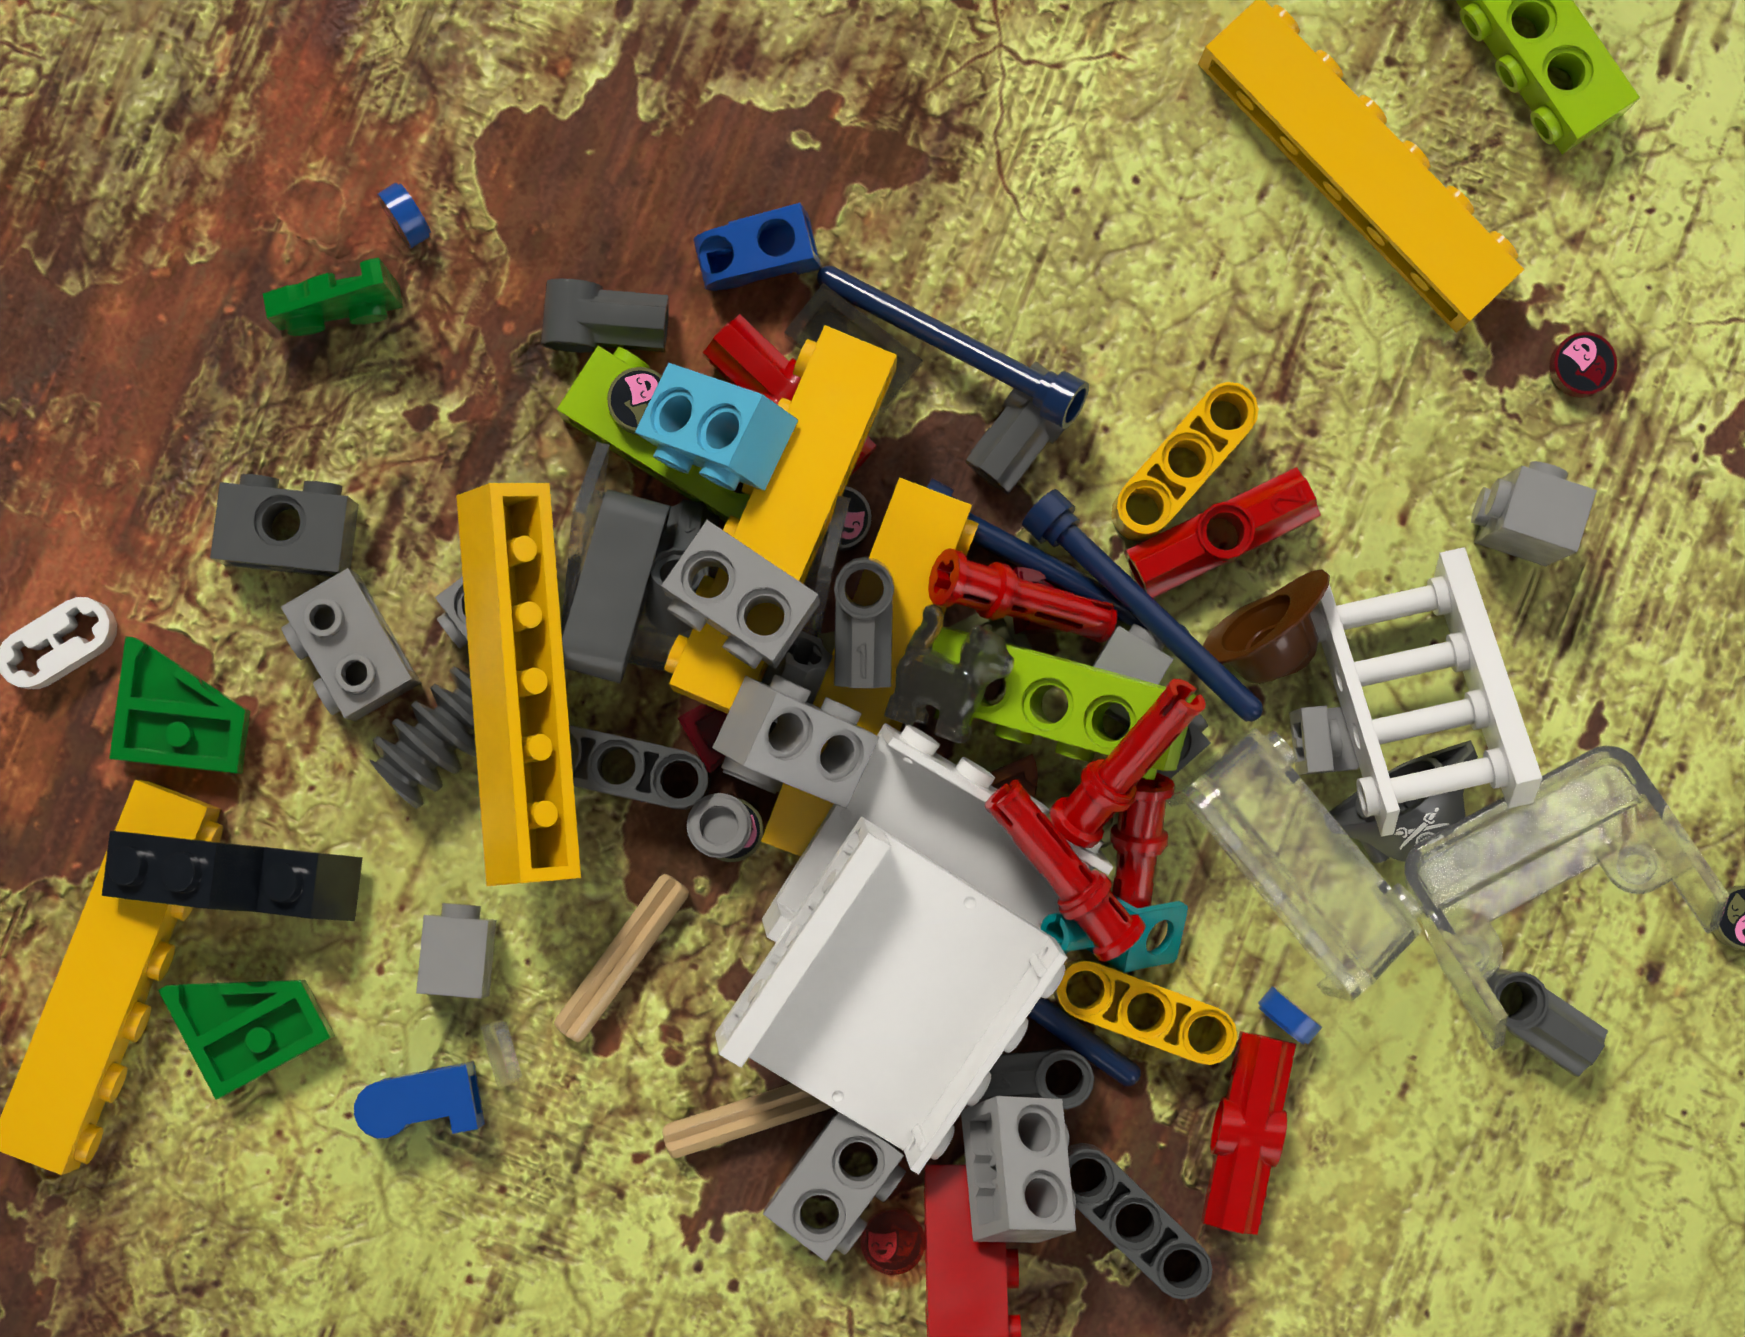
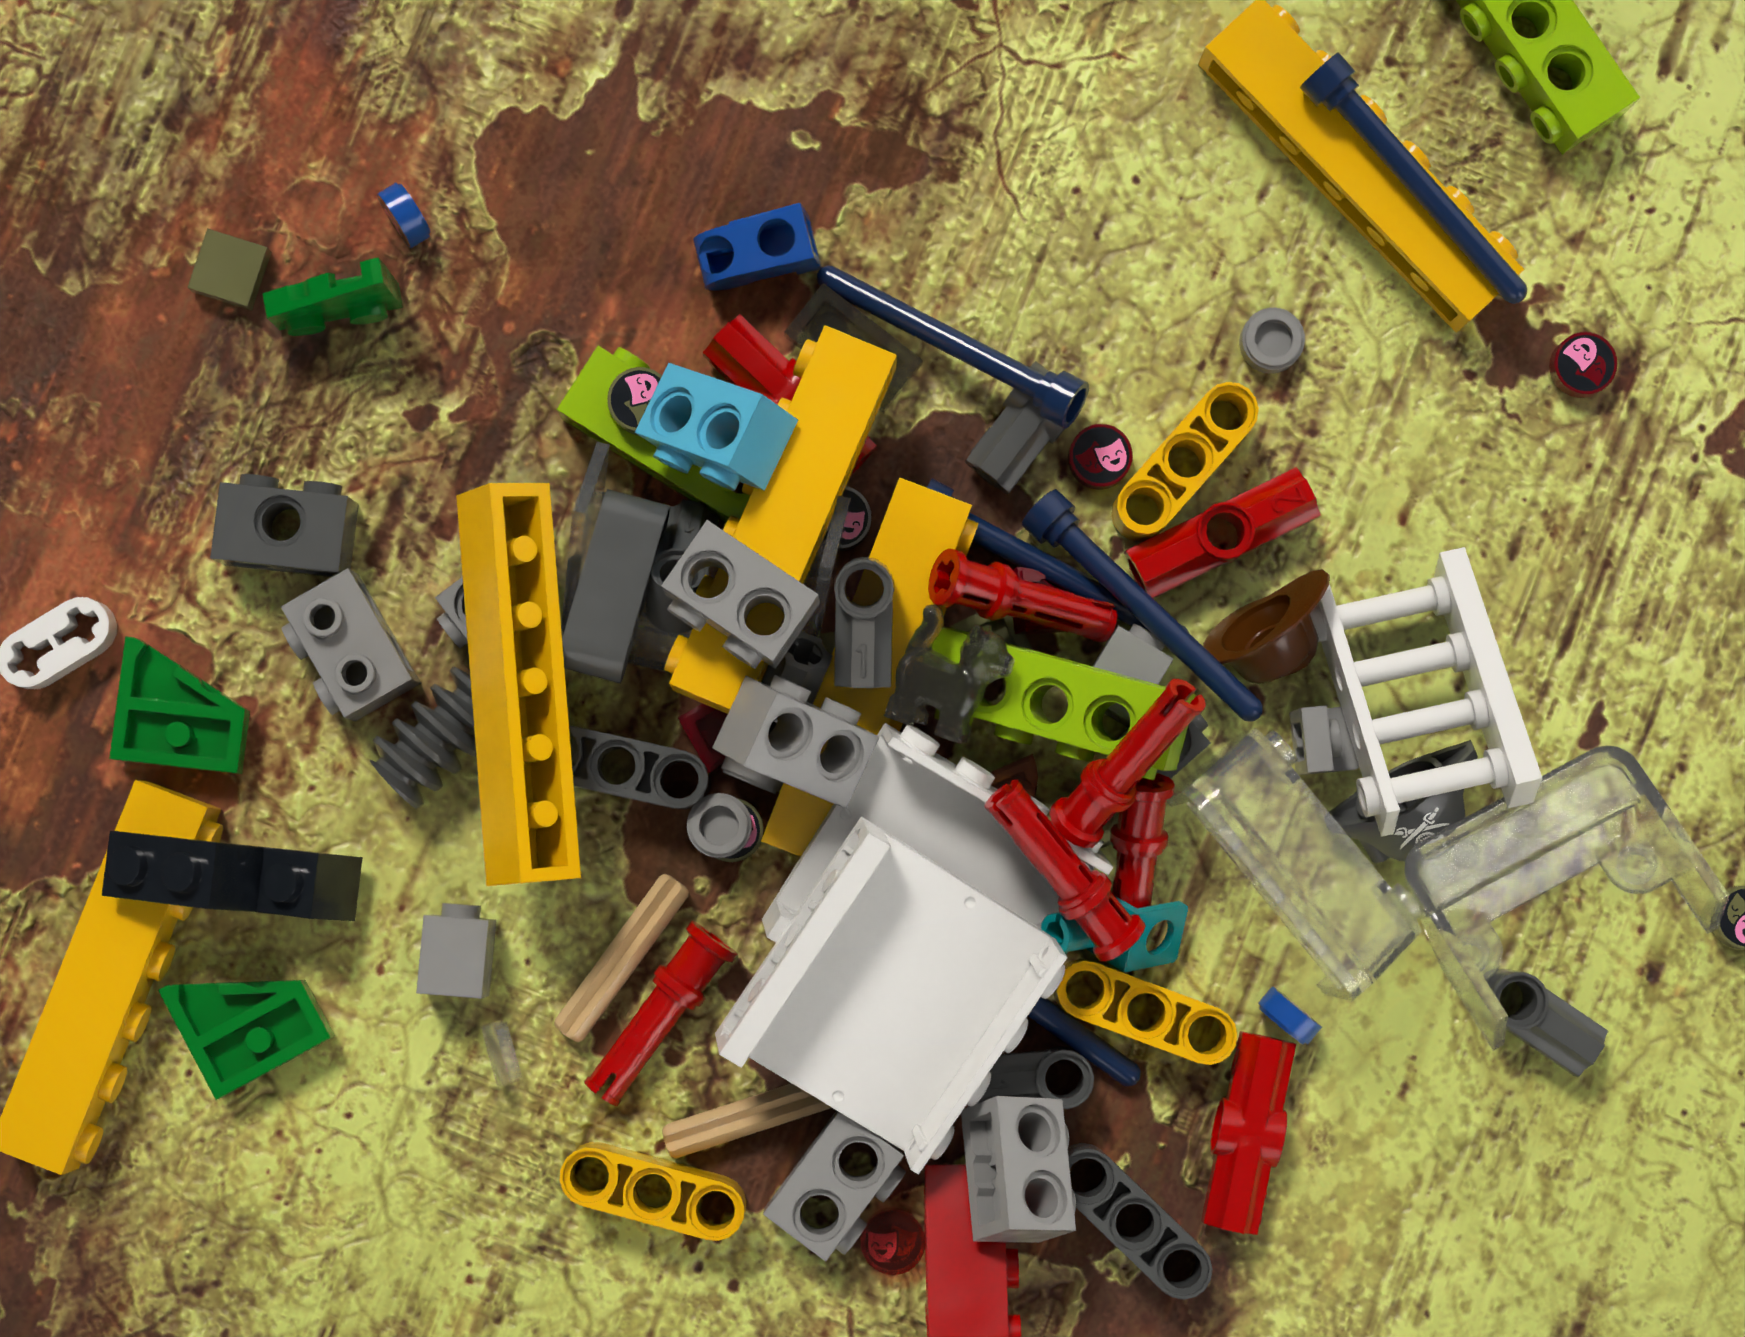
blue leg [354,1061,485,1138] -> none
dark grey piece [541,278,669,353] -> none
light grey brick [1471,461,1597,567] -> none
none -> olive tile [187,228,272,311]
none -> yellow beam [560,1142,747,1241]
none -> red pin [584,921,738,1106]
none -> tile [1068,424,1133,490]
none -> light grey tile [1239,308,1305,374]
none -> dark blue piece [1300,52,1527,304]

